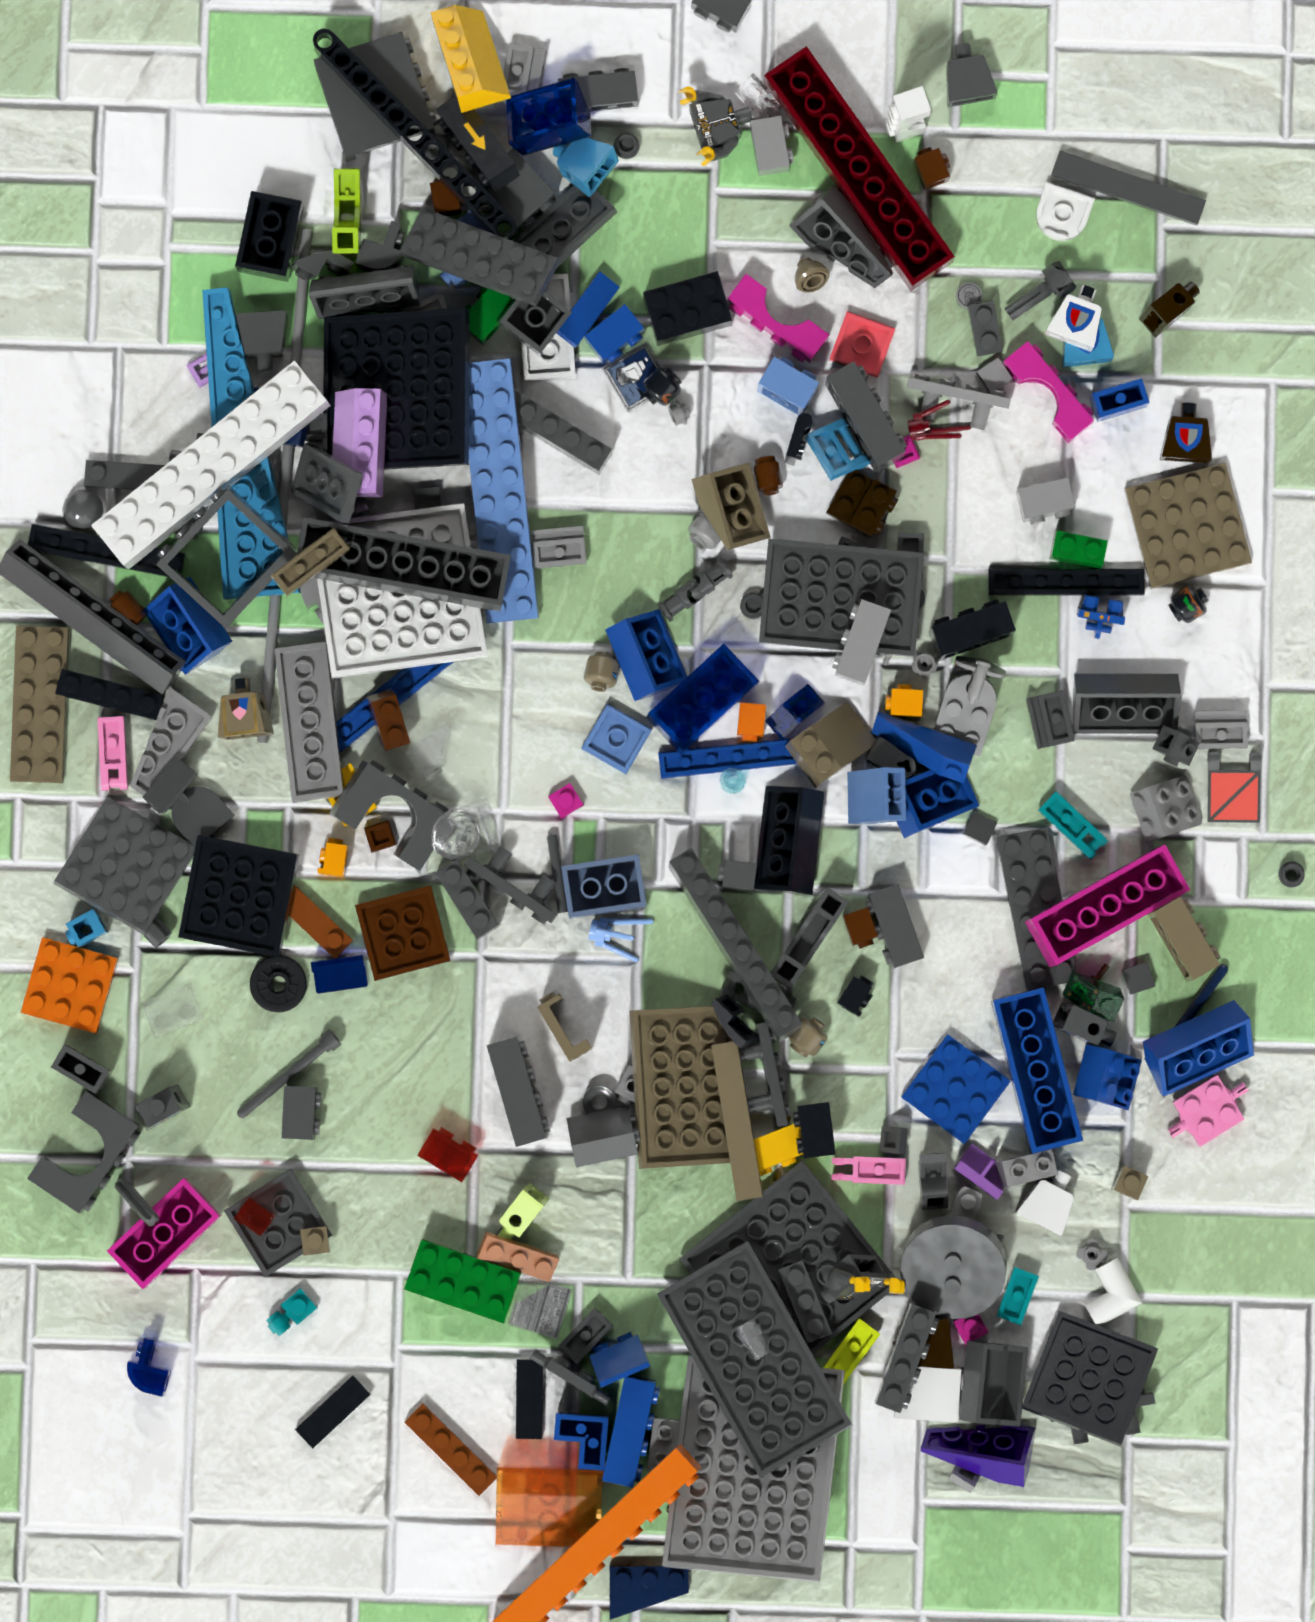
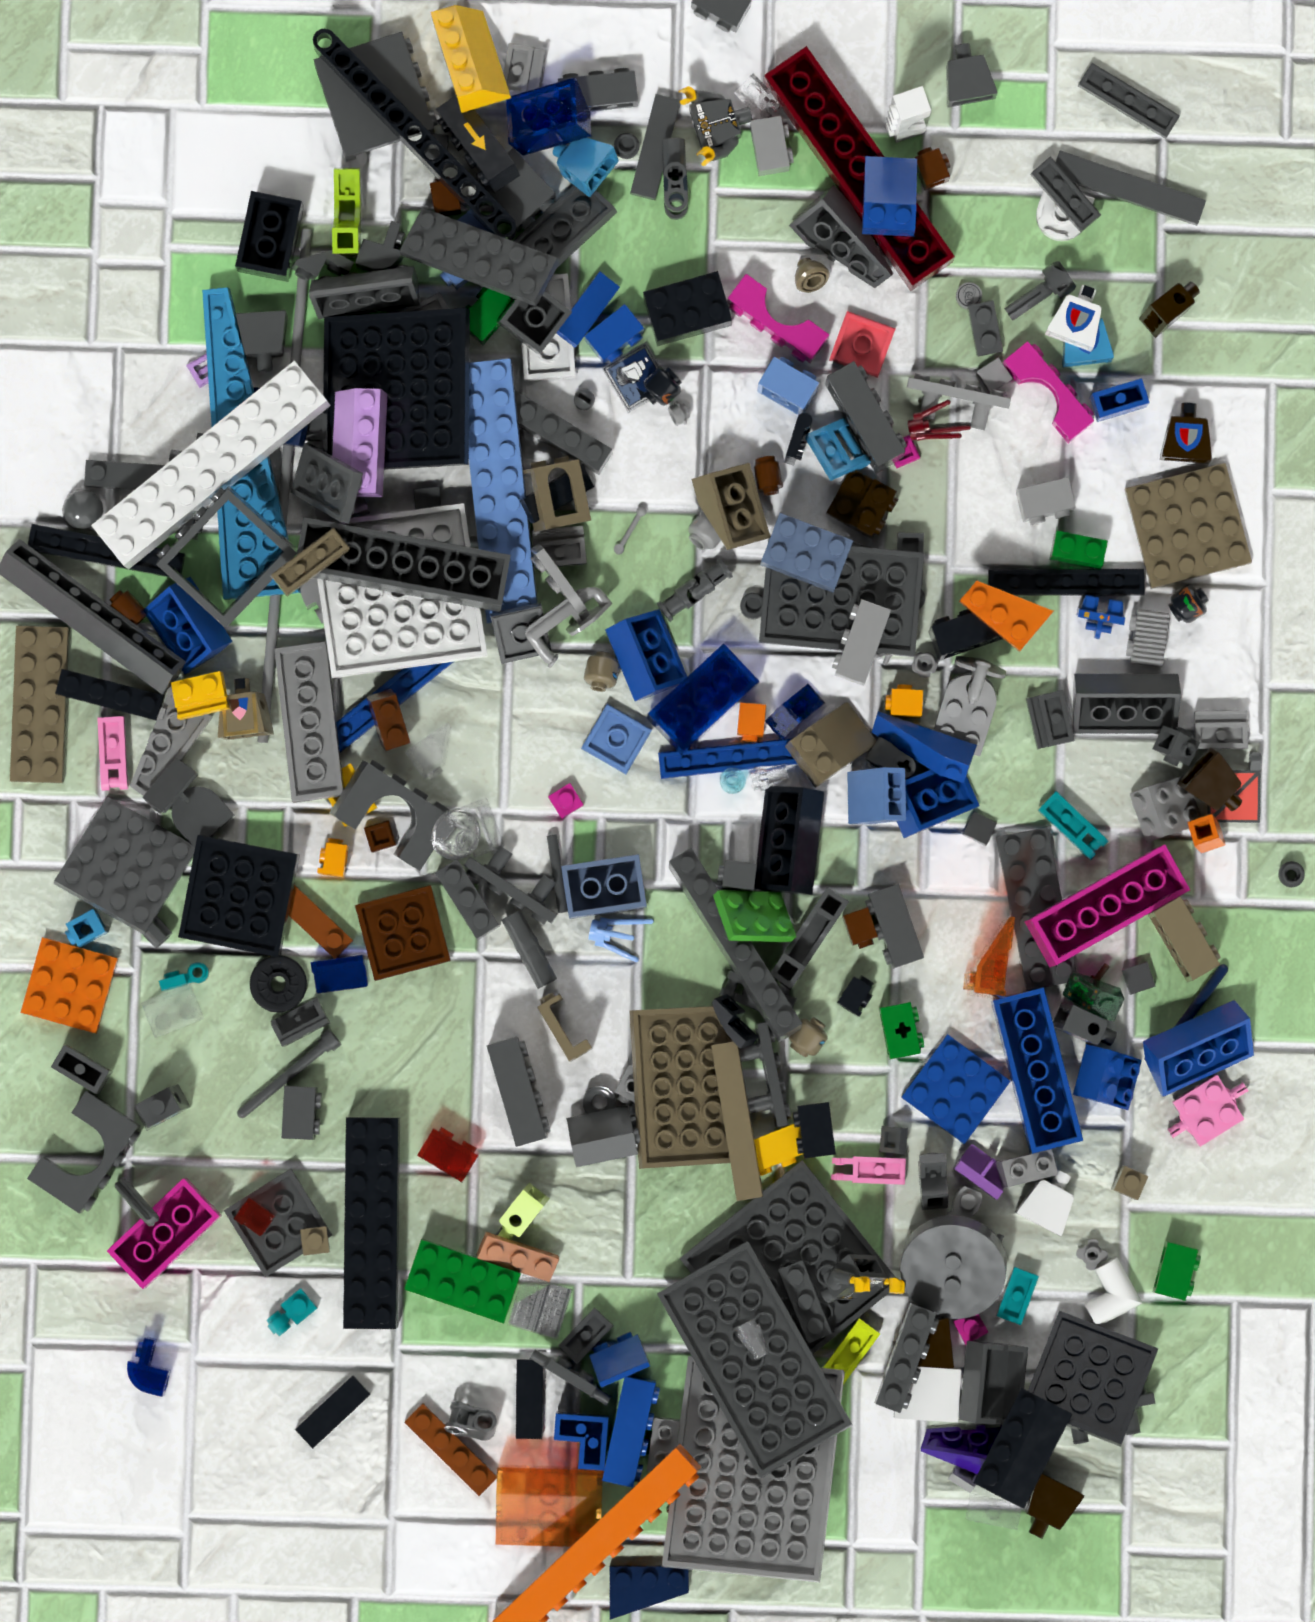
none -> teal plate [159,962,209,992]
none -> yellow plate [171,671,230,720]
none -> dark grey hinge [270,998,330,1047]
none -> black brick [343,1117,400,1329]
none -> dark grey piece [444,1402,497,1441]
none -> dark grey tile [490,602,552,664]
none -> dark grey axle [501,910,557,989]
none -> black tile [519,464,594,523]
none -> dark tan panel [523,456,591,532]
none -> light grey plate [525,544,612,668]
none -> dark grey hinge [574,389,595,410]
none -> light grey hinge [614,506,647,555]
none -> dark grey tile [630,94,680,200]
none -> dark grey connector [662,138,688,220]
none -> bright green plate [713,890,797,942]
none -> clear cone [748,764,788,792]
none -> sand blue brick [760,513,853,593]
none -> blue slope [862,156,917,237]
none -> green brick [879,1002,924,1060]
none -> orange wing [959,581,1054,652]
none -> clear orange piece [963,916,1015,999]
none -> clear plate [965,1493,1022,1530]
none -> black slope [973,1388,1072,1509]
none -> dark brown torso [1025,1473,1085,1539]
none -> dark grey tile [1030,156,1101,233]
none -> dark grey tile [1078,63,1180,139]
none -> light grey brick [1126,609,1169,667]
none -> green brick [1152,1241,1201,1301]
none -> dark brown torso [1177,747,1242,811]
none -> orange brick [1187,814,1226,853]

